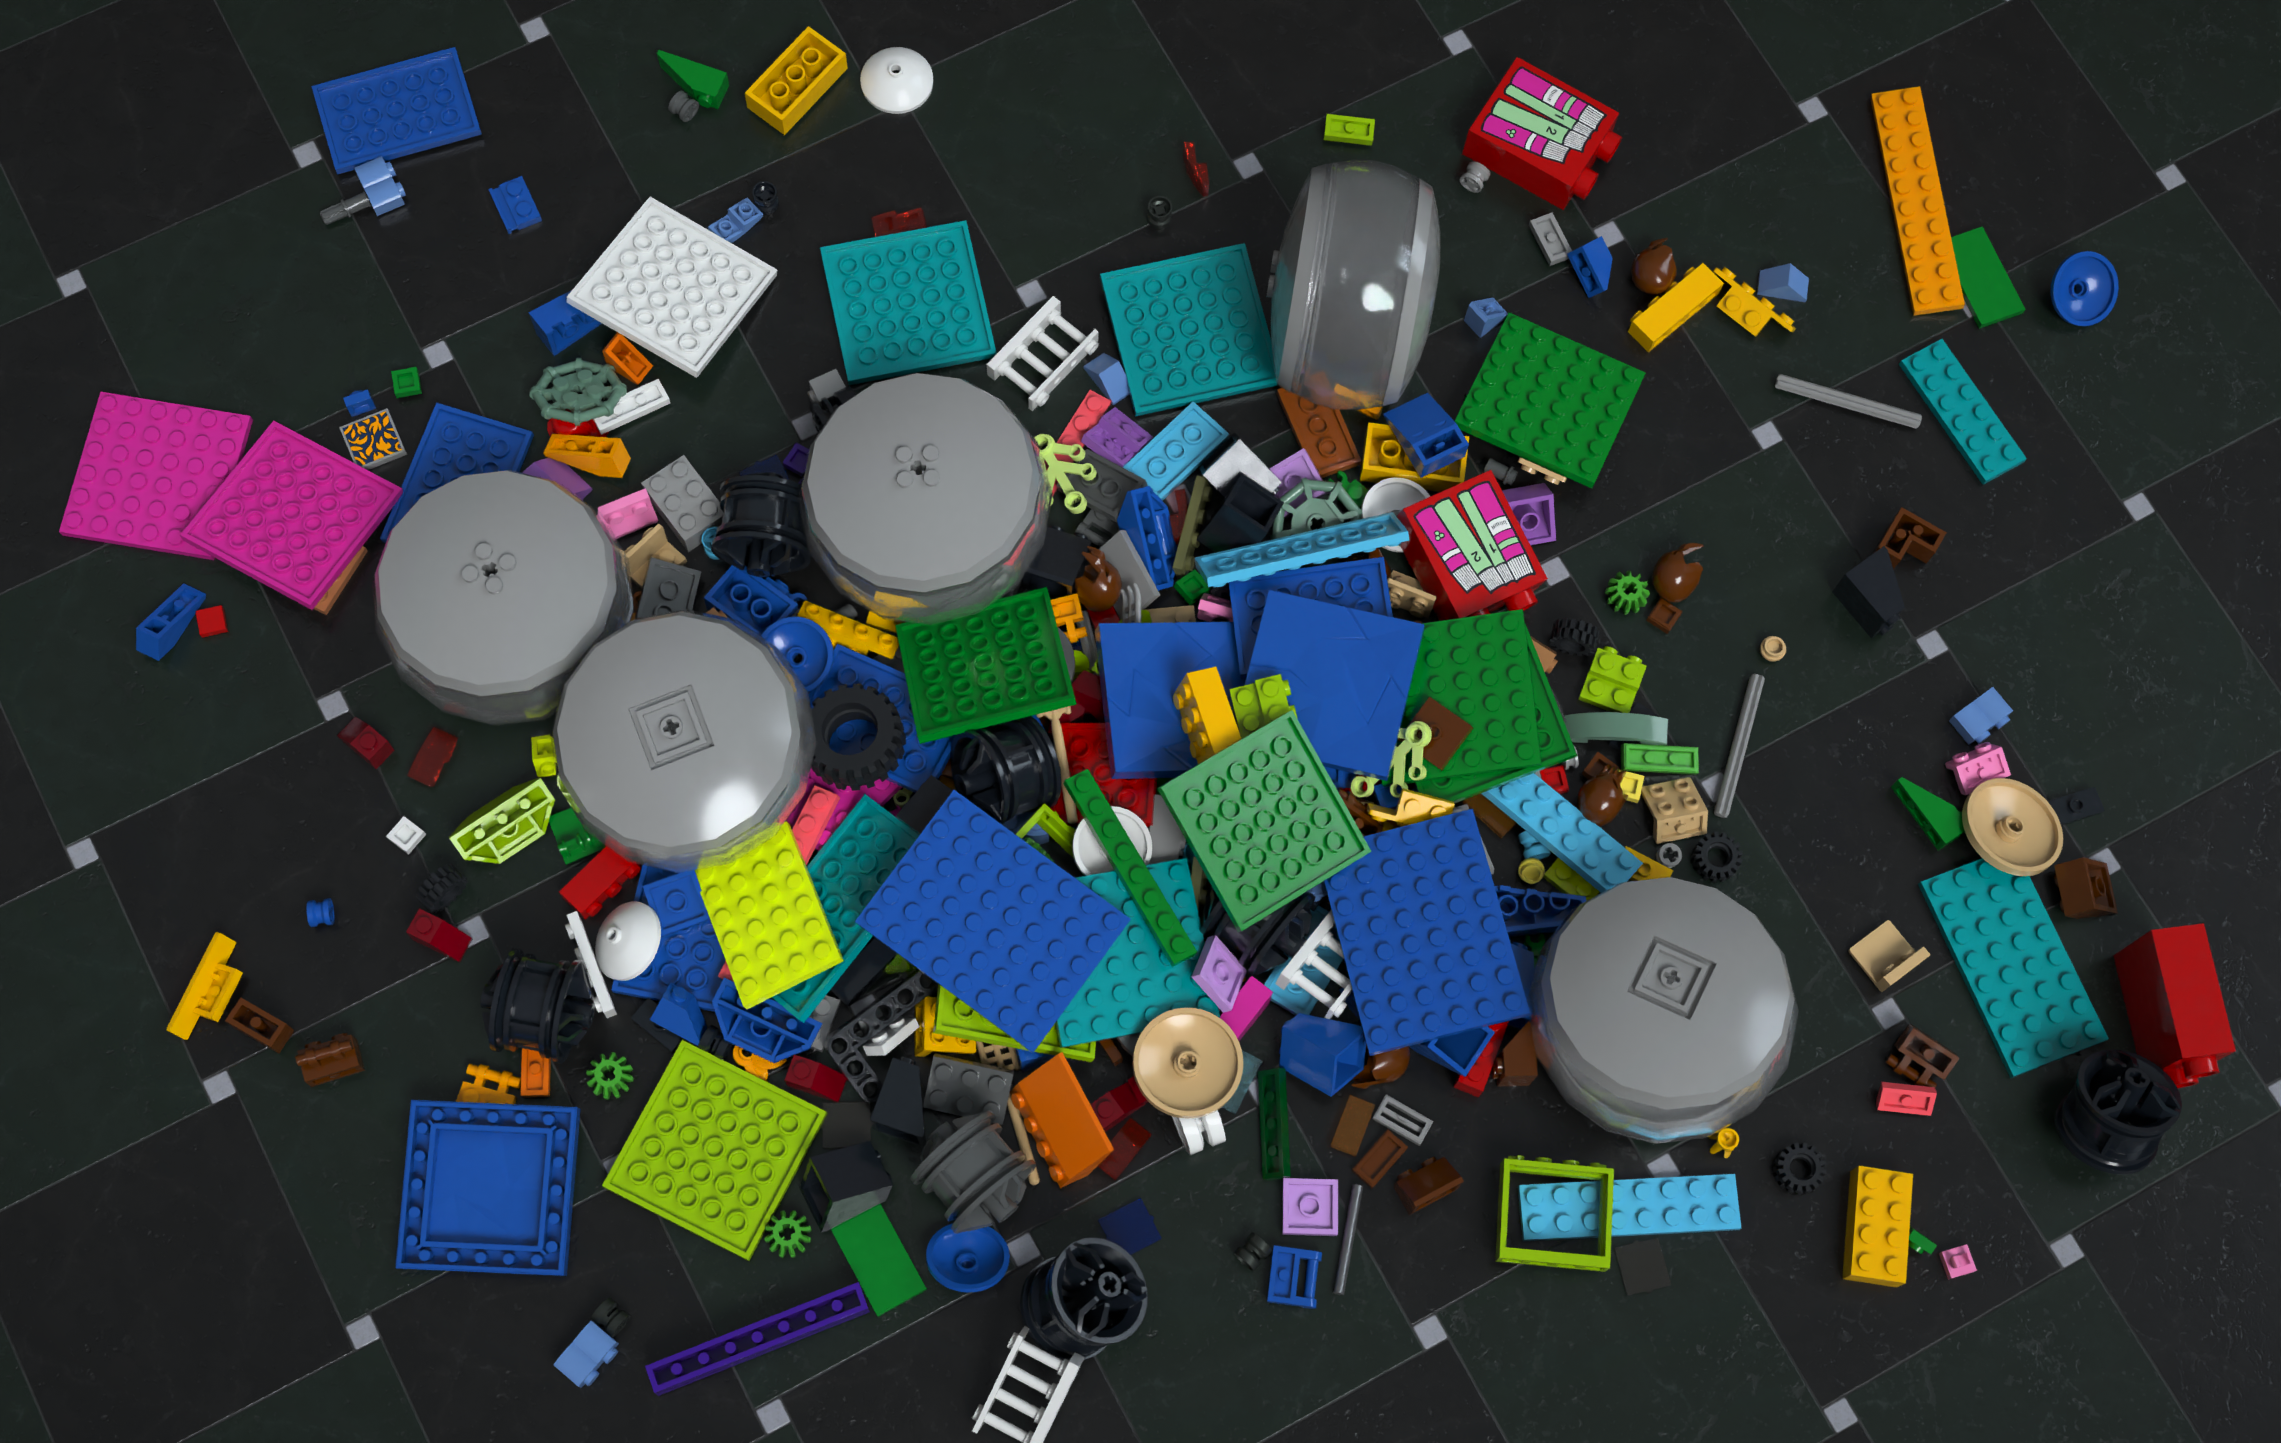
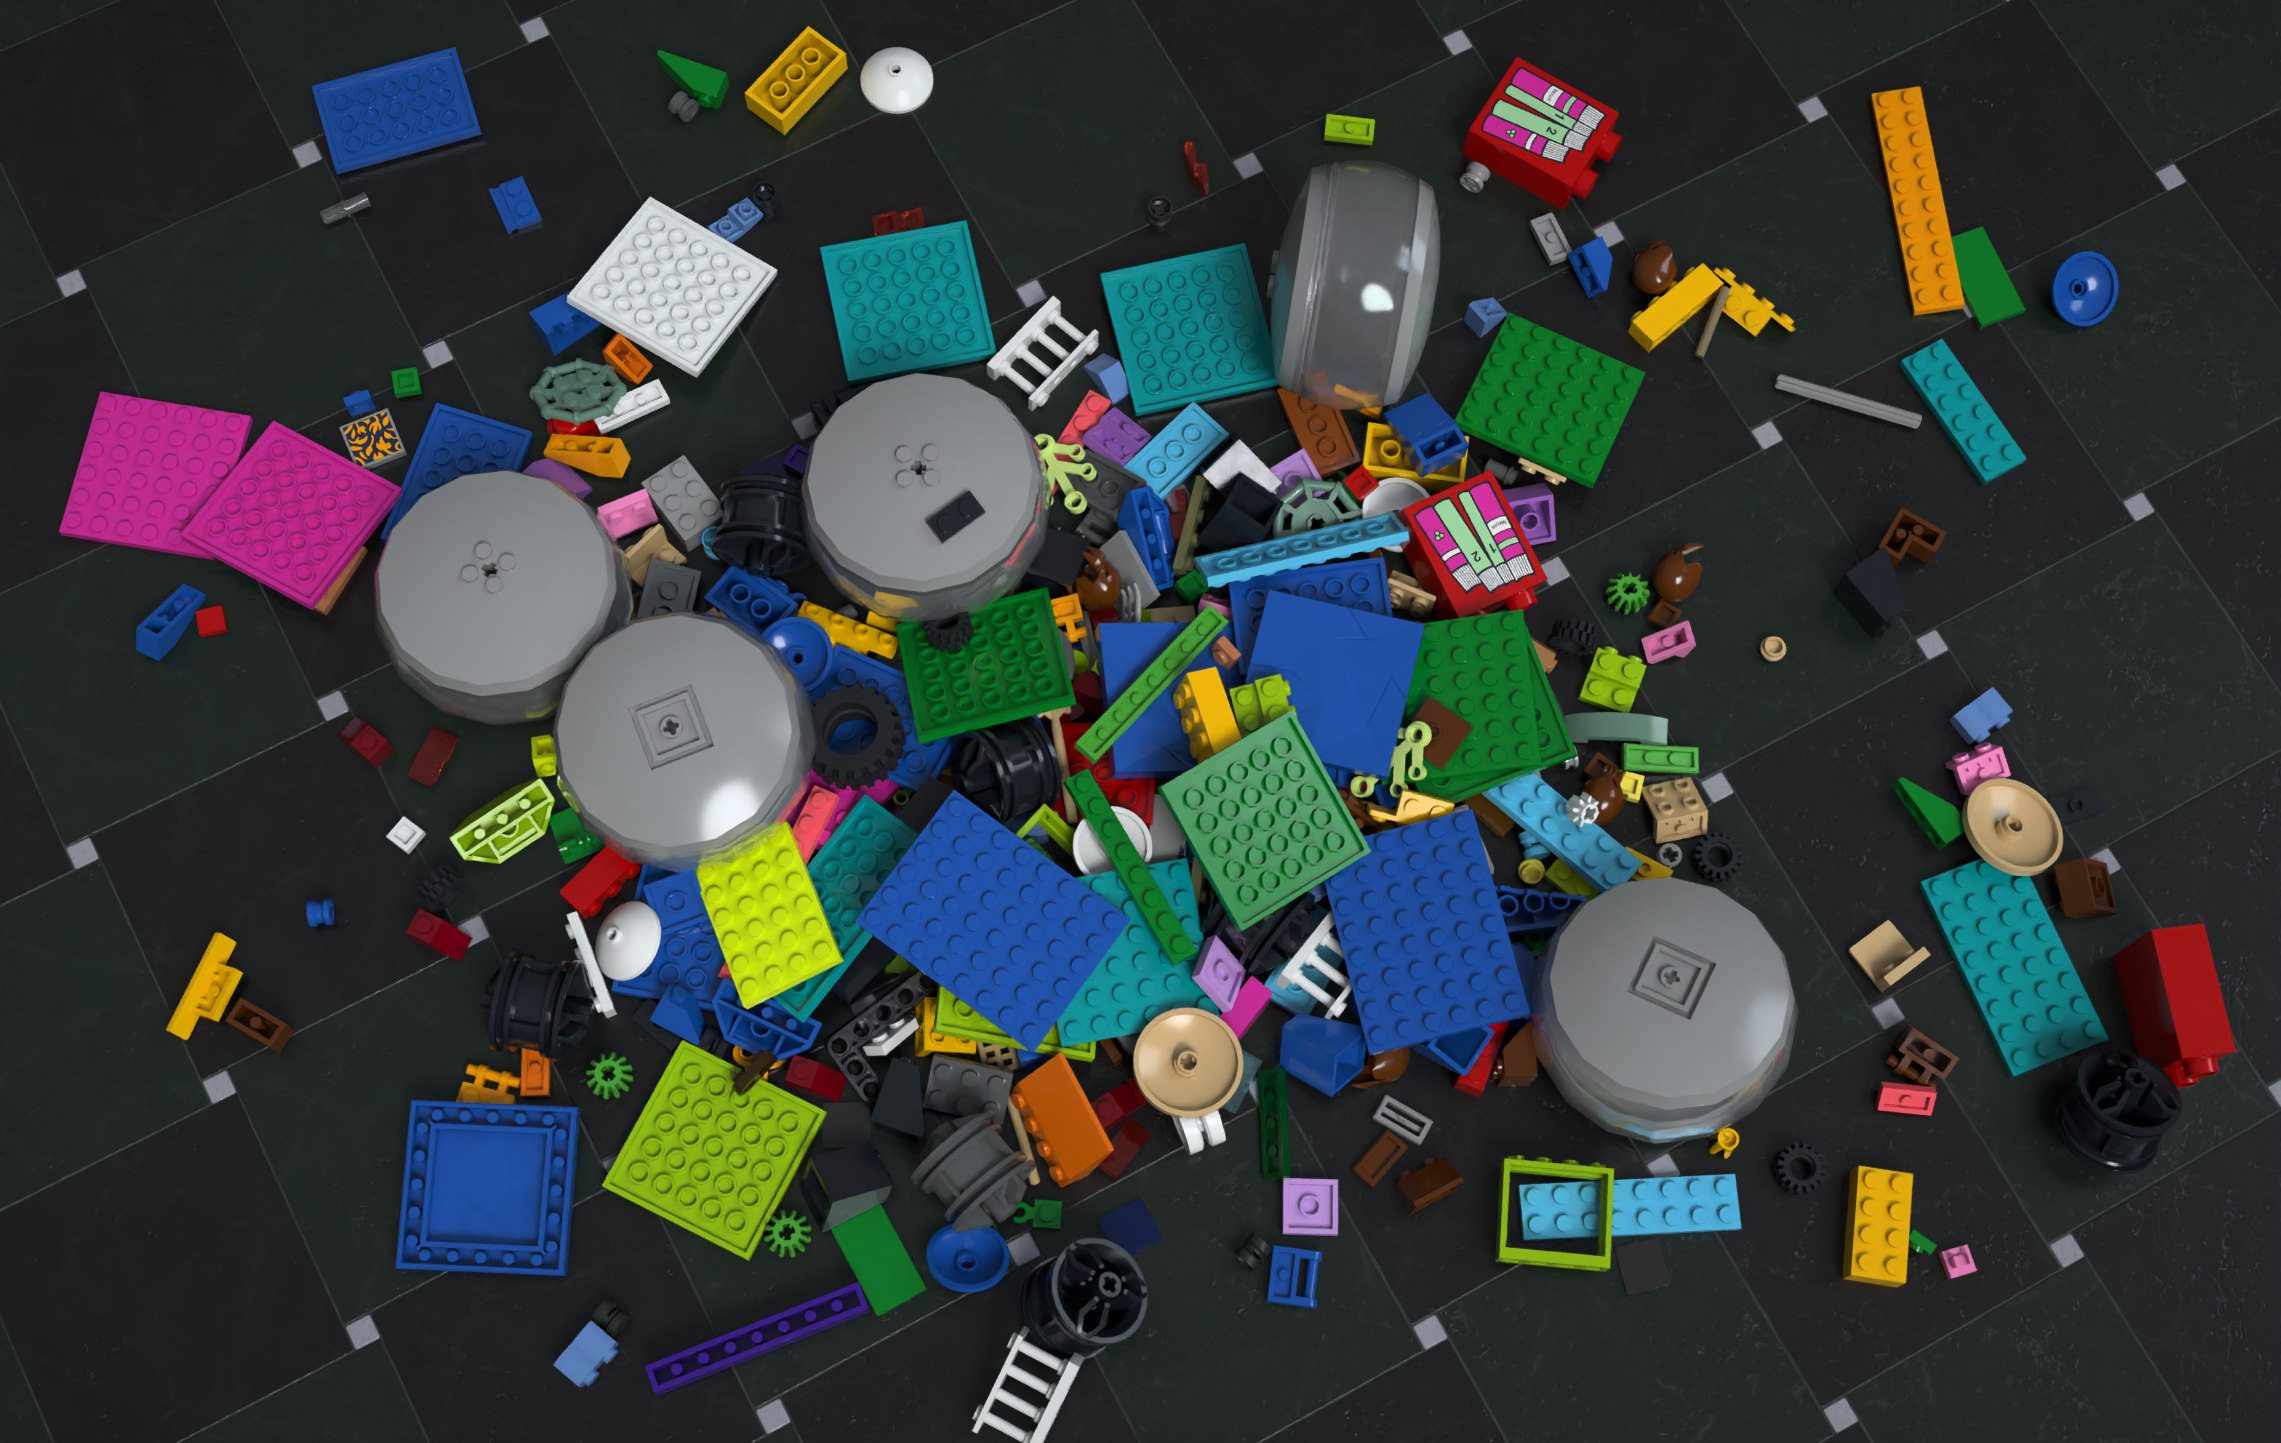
reddish brown brick [295,1033,365,1087] -> none
medium blue brick [354,156,406,216] -> none
light grey brick [807,369,846,410] -> none
light grey plate [809,995,841,1052] -> none
clear orange tile [1330,1095,1375,1157] -> none
flat silver bar [1333,1184,1363,1295] -> none
red tile [1540,765,1569,794] -> none
light grey axle [1714,674,1765,818] -> none
medium blue slope [1757,263,1809,302] -> none
none -> dark brown plate [732,1050,777,1097]
none -> black tyre [923,603,974,652]
none -> black plate [926,490,986,544]
none -> green plate [1014,1199,1062,1230]
none -> bright green plate [1074,604,1229,764]
none -> nougat plate [1210,636,1241,671]
none -> red tile [1343,465,1380,502]
none -> white gear [1566,792,1599,827]
none -> bright pink slope [1641,621,1696,664]
none -> dark tan bar [1694,286,1730,358]

